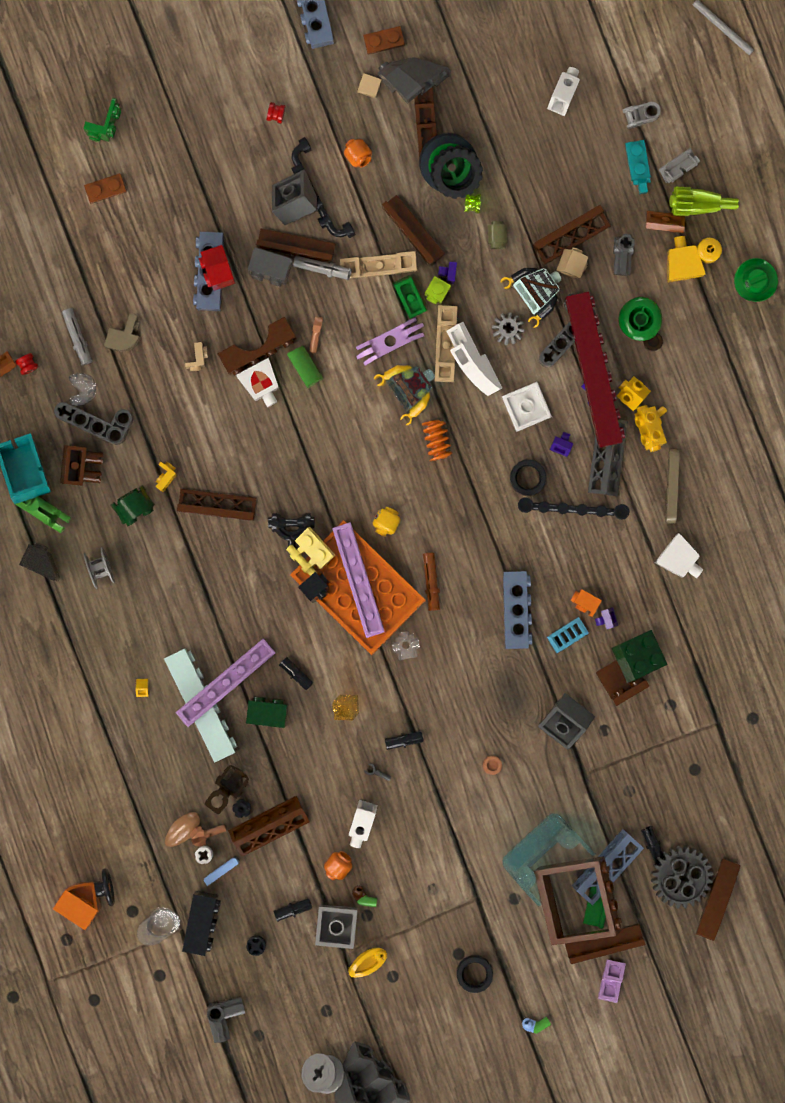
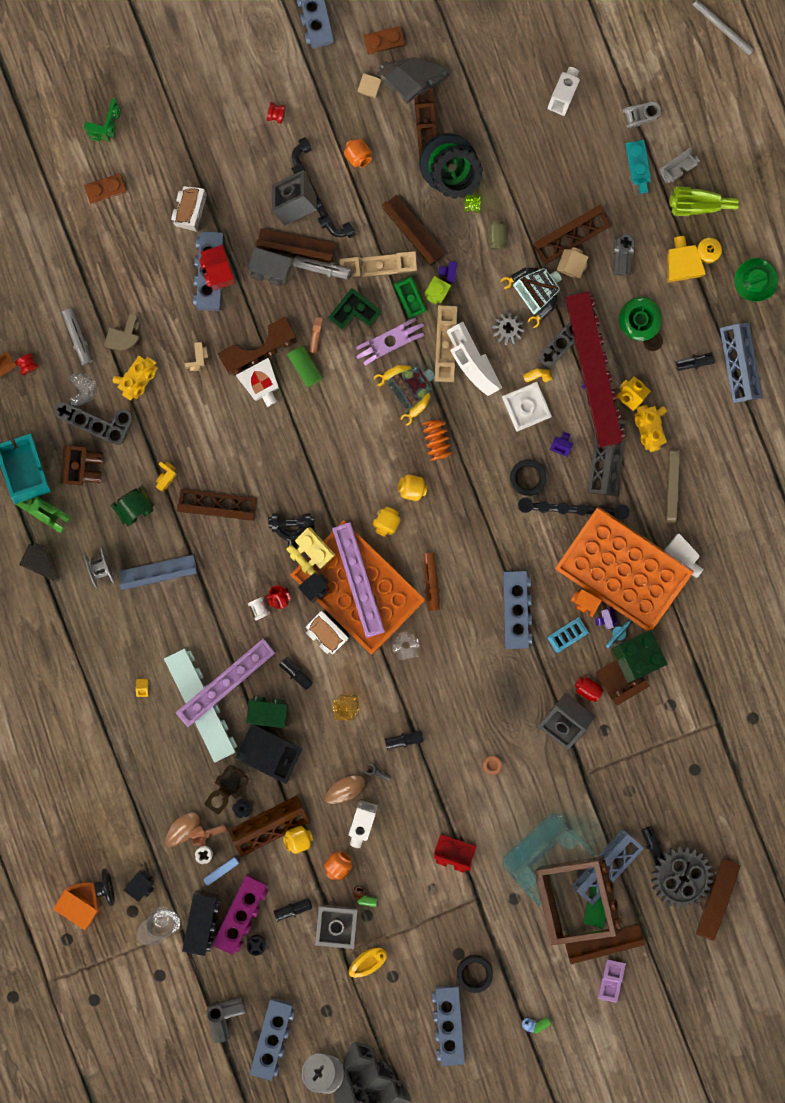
dark orange plate [646,211,685,233] -> none
none -> yellow brick [113,355,158,401]
none -> sand blue fence [119,555,198,590]
none -> black brick [124,870,154,902]
none -> slope [171,186,207,232]
none -> magenta brick [212,874,269,955]
none -> black slope [235,724,303,784]
none -> white bush [247,597,271,621]
none -> sand blue brick [249,997,295,1081]
none -> red gear [266,585,291,609]
none -> yellow head [283,826,313,854]
none -> slope [306,611,349,655]
none -> medium nougat arm [325,775,365,804]
none -> dark green brick [328,288,382,331]
none -> yellow head [398,474,427,501]
none -> sand blue brick [432,985,465,1066]
none -> red bracket [433,834,477,873]
none -> yellow arm [523,368,553,383]
none -> orange plate [555,506,694,631]
none -> red brick [574,676,604,703]
none -> medium azure piece [606,620,632,648]
none -> black axle [675,352,714,371]
none -> sand blue fence [720,323,762,403]

